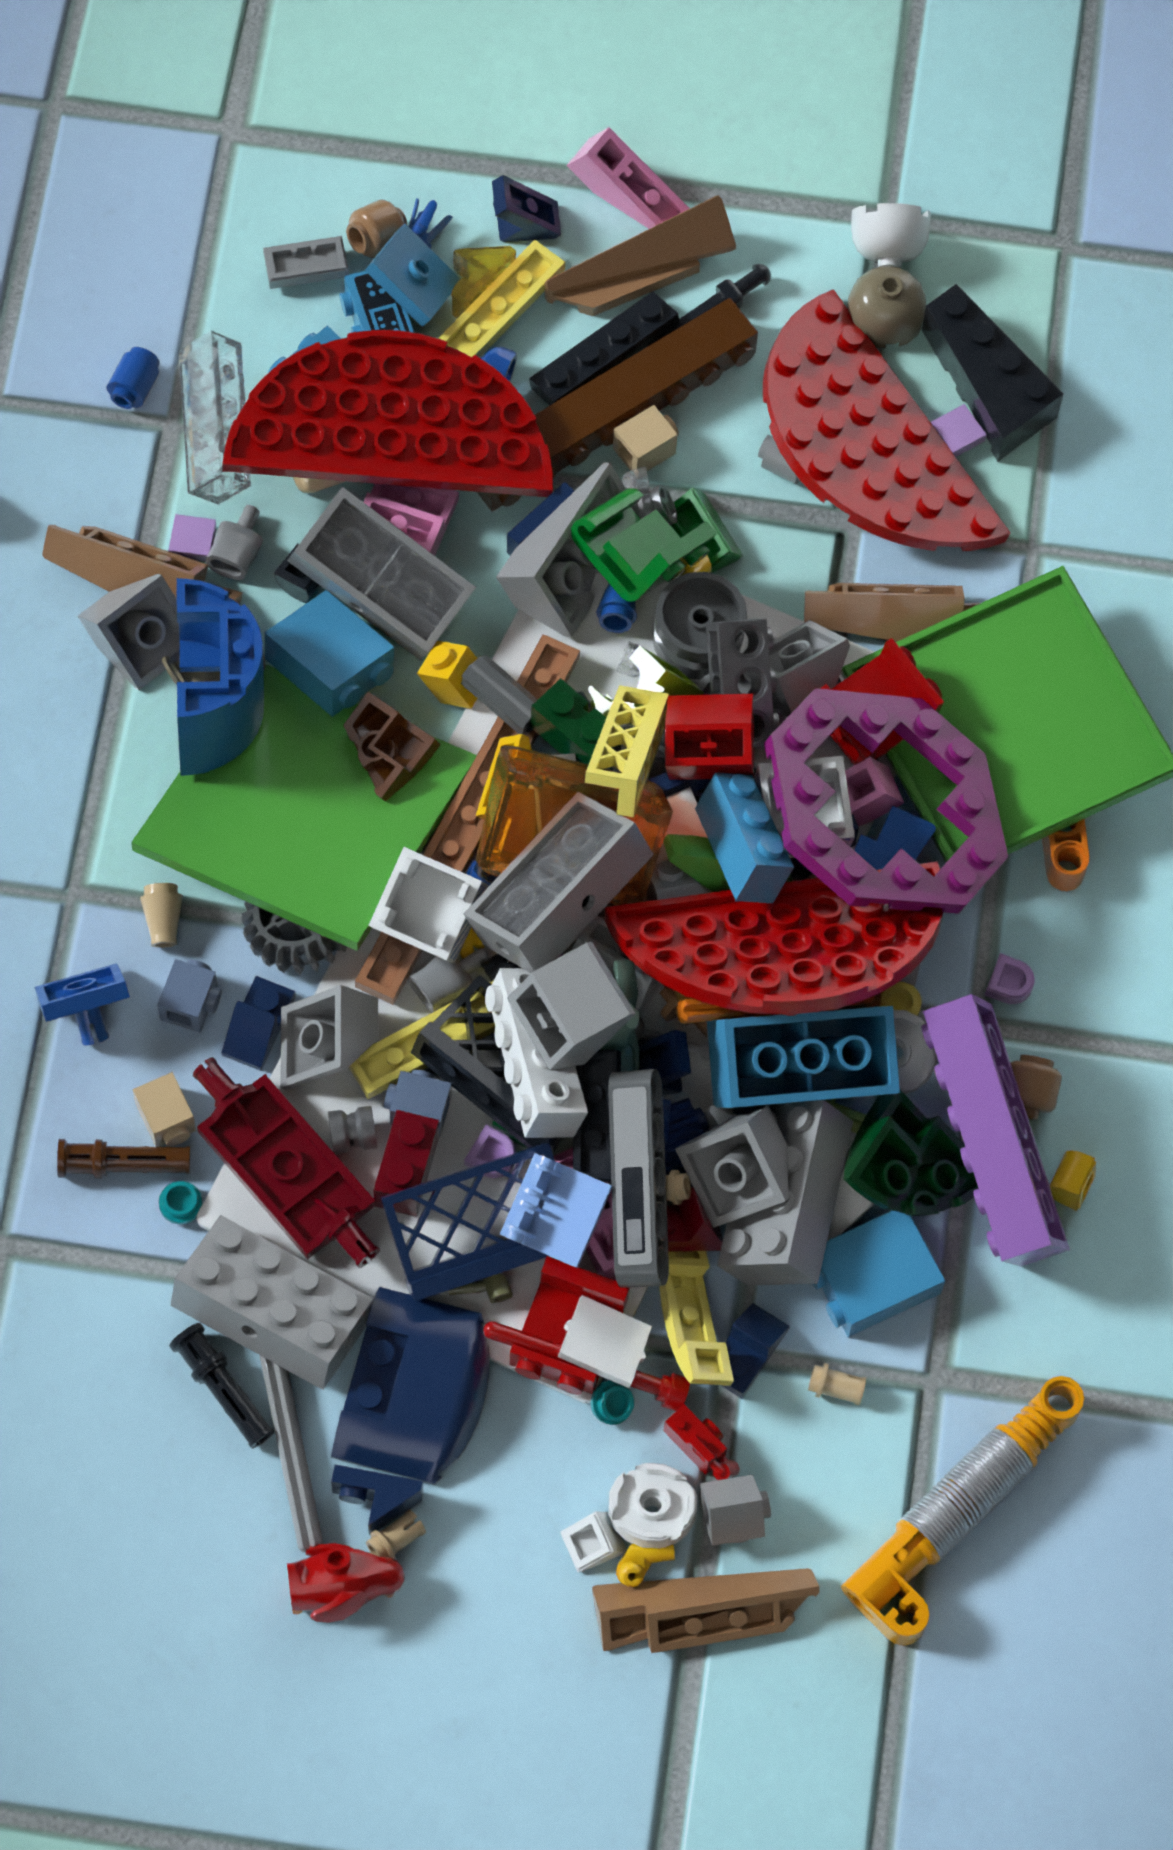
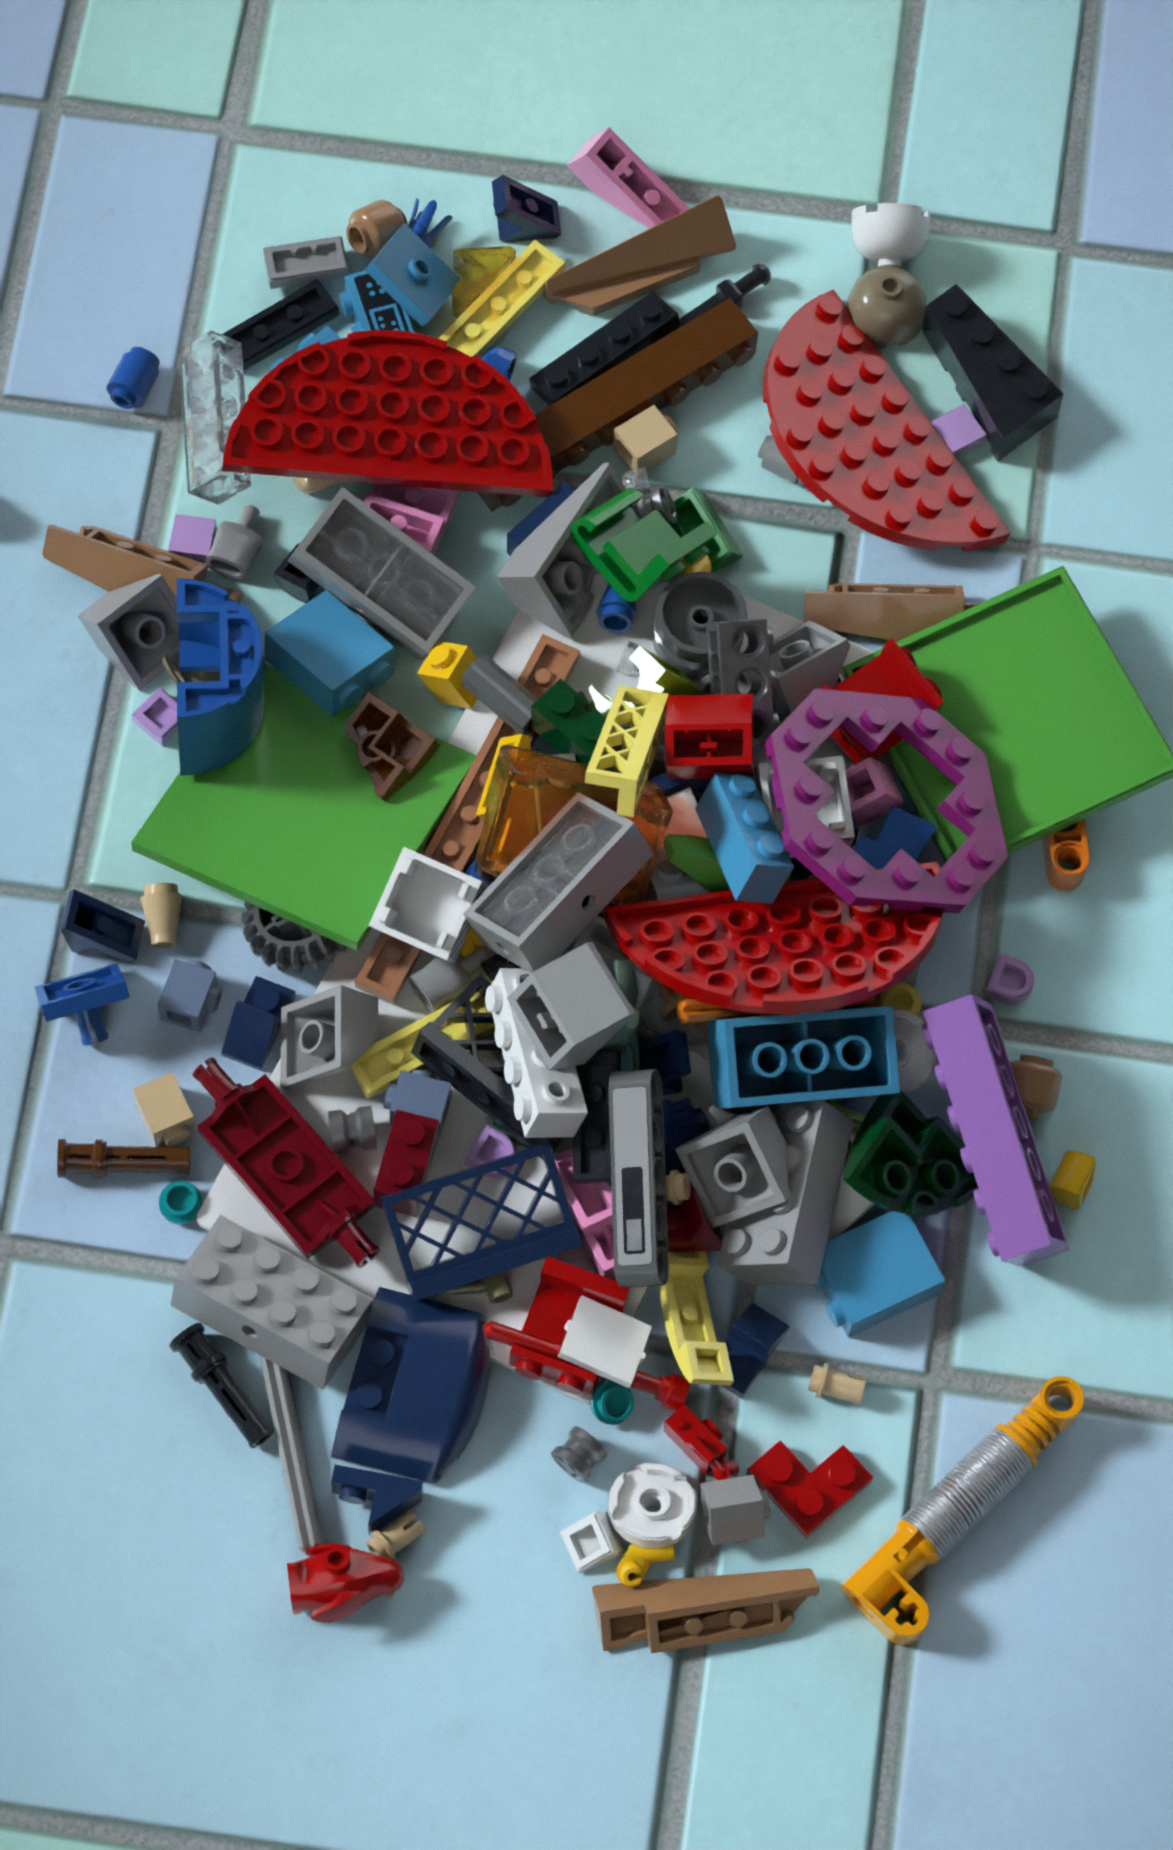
light blue hinge [500,1153,613,1268] -> none
none -> dark blue slope [61,889,145,963]
none -> lavender tile [131,687,178,746]
none -> black tile [216,279,340,373]
none -> flat silver wheel [551,1426,608,1482]
none -> red plate [746,1440,873,1539]

